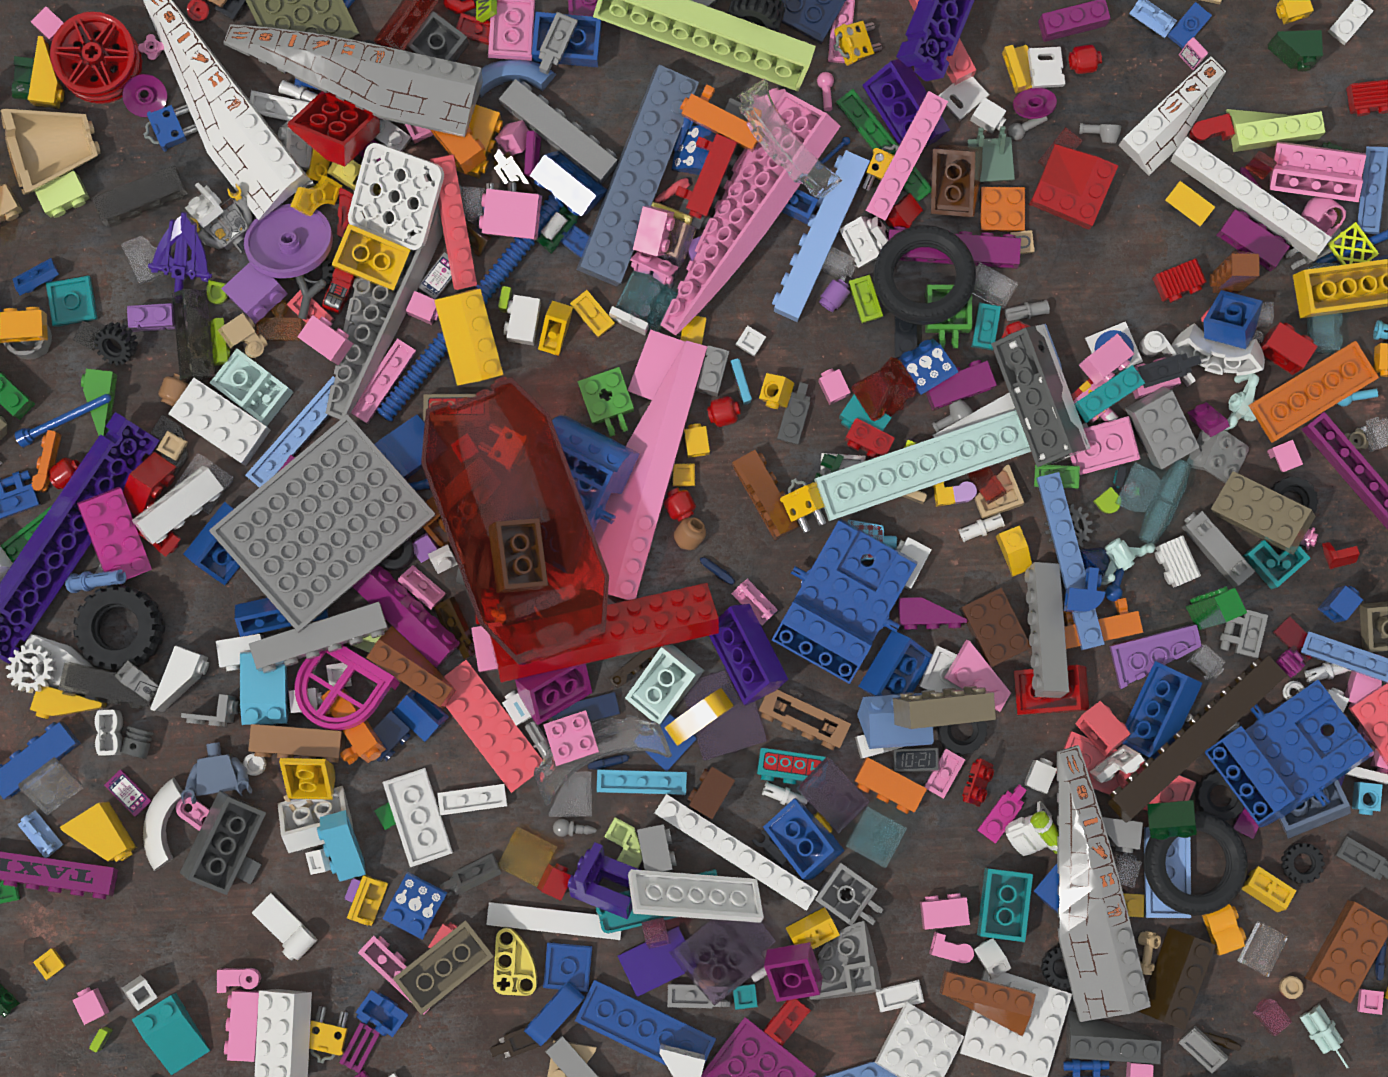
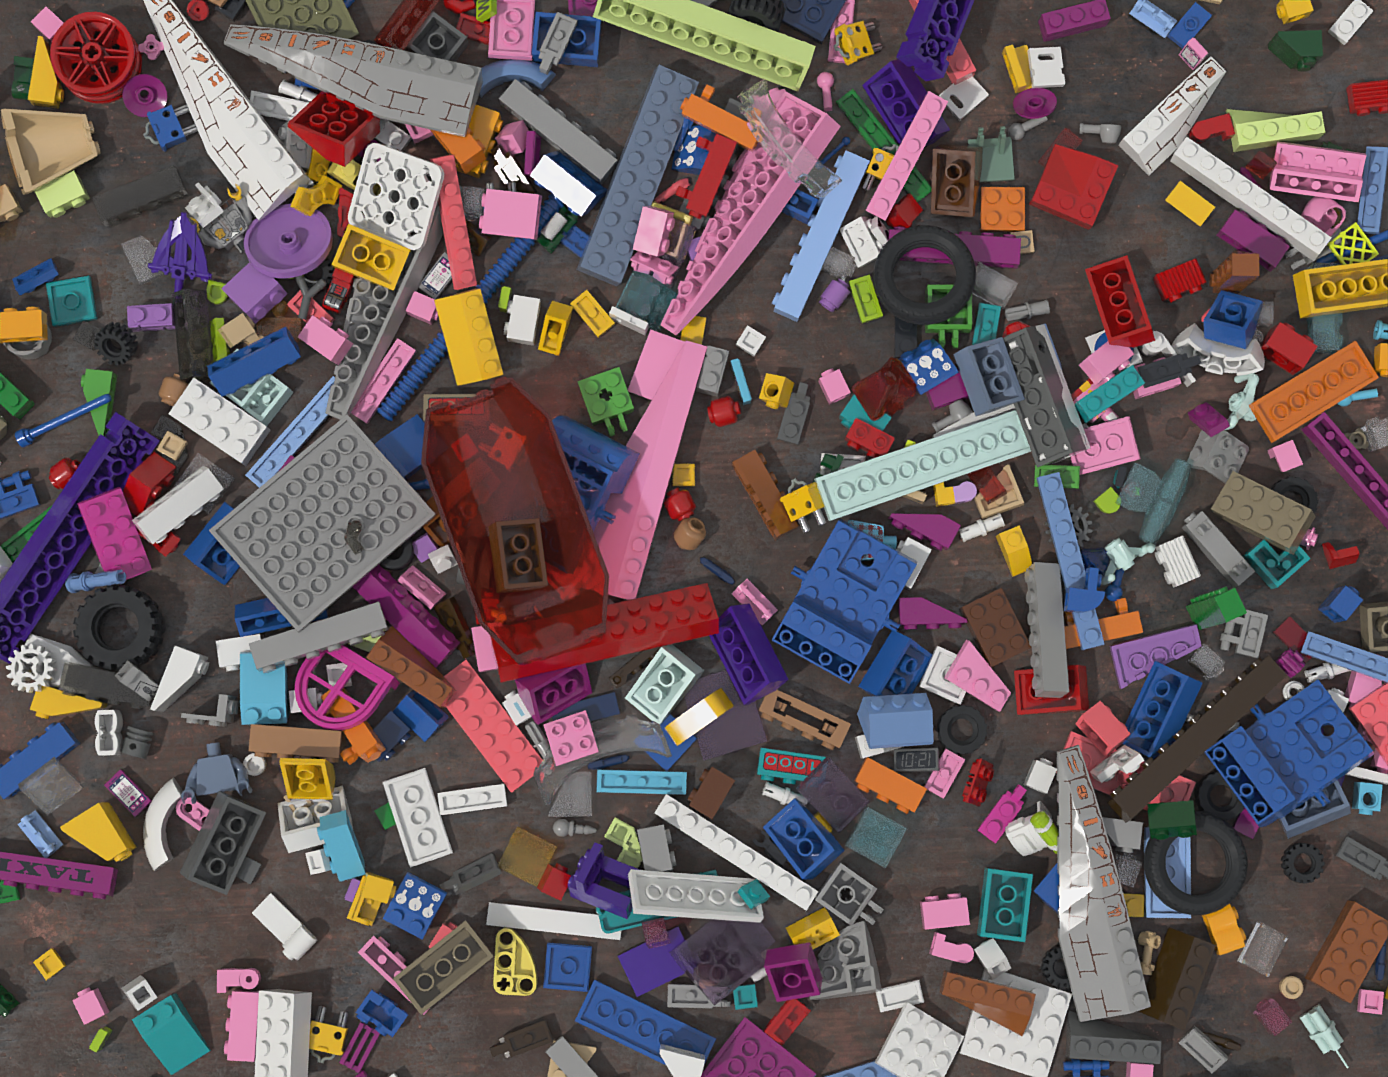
orange hinge [31,430,62,493] -> none
blue beam [524,982,585,1046] -> none
yellow brick [684,424,710,458] -> none
dark tan brick [893,686,996,729] -> none
white brick [970,97,1006,134] -> none
red head [1069,44,1102,74] -> none
light grey brick [1125,387,1199,469] -> none
yellow hinge [1242,866,1296,913] -> none
none -> blue brick [207,326,301,397]
none -> clear smoke arm [344,520,364,555]
none -> yellow brick [360,872,396,904]
none -> teal plate [738,879,770,909]
none -> magenta slope [888,513,961,551]
none -> sand blue slope [953,337,1025,416]
none -> red slope [1085,255,1155,348]

